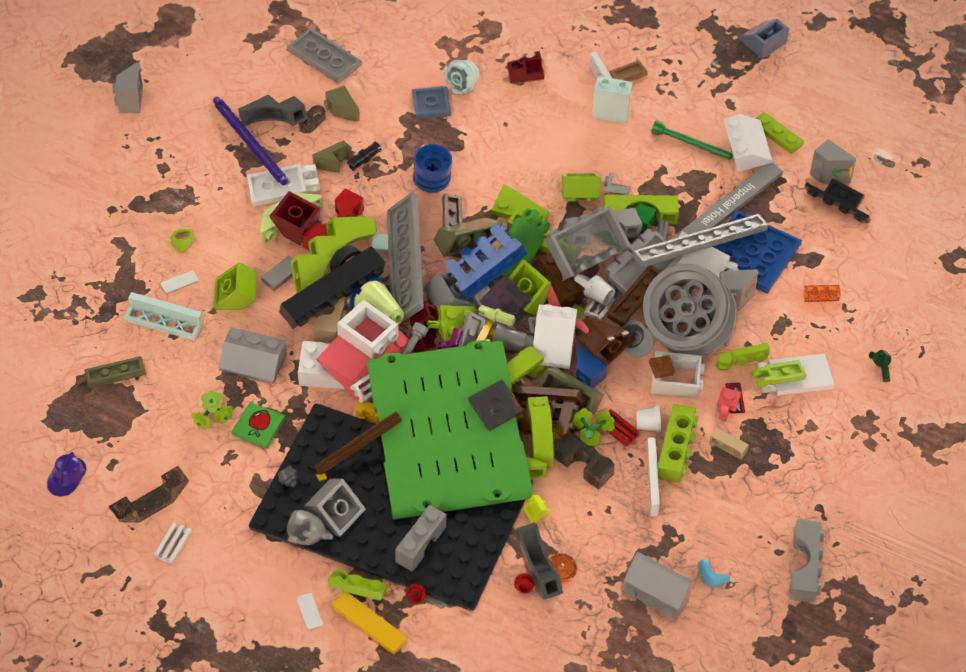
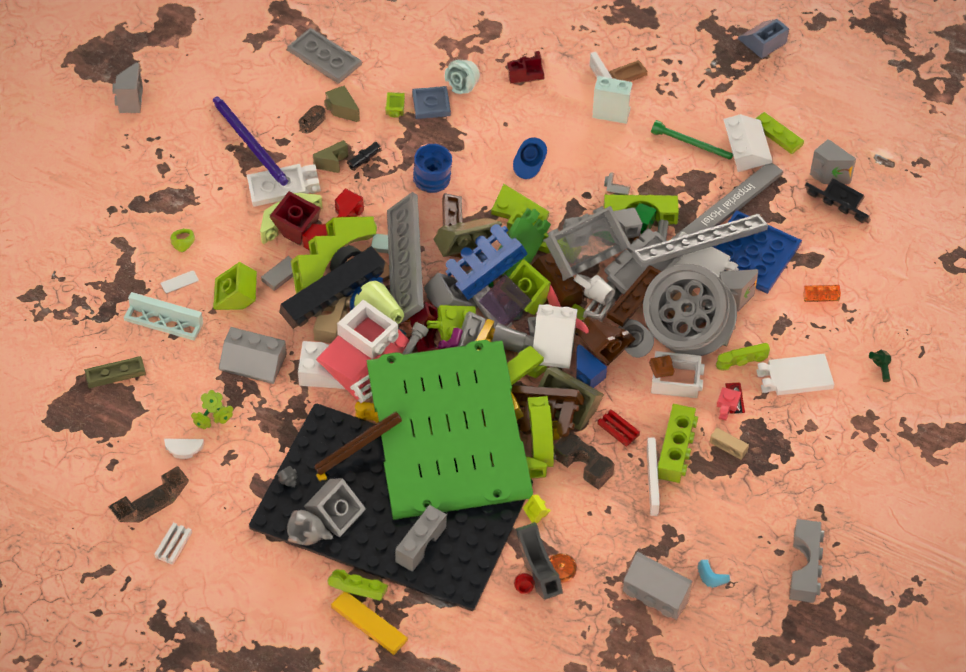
dark purple piece [47,452,87,497] -> none
bright green tile [231,402,285,449] -> none
dark grey arch [238,94,308,126] -> none
white sticker [296,592,323,630] -> none
red plate [405,584,425,604] -> none
tile [468,380,523,431] -> none
yellowish green axle [478,305,516,326] -> none
lime slope [562,173,600,201] -> none
lime plant [572,408,615,448] -> none
white piece [636,404,661,433] -> none
lime hinge [750,360,807,388] -> none
none -> white tile [164,439,204,459]
none -> lime bracket [385,92,405,118]
none -> blue piece [513,137,547,179]

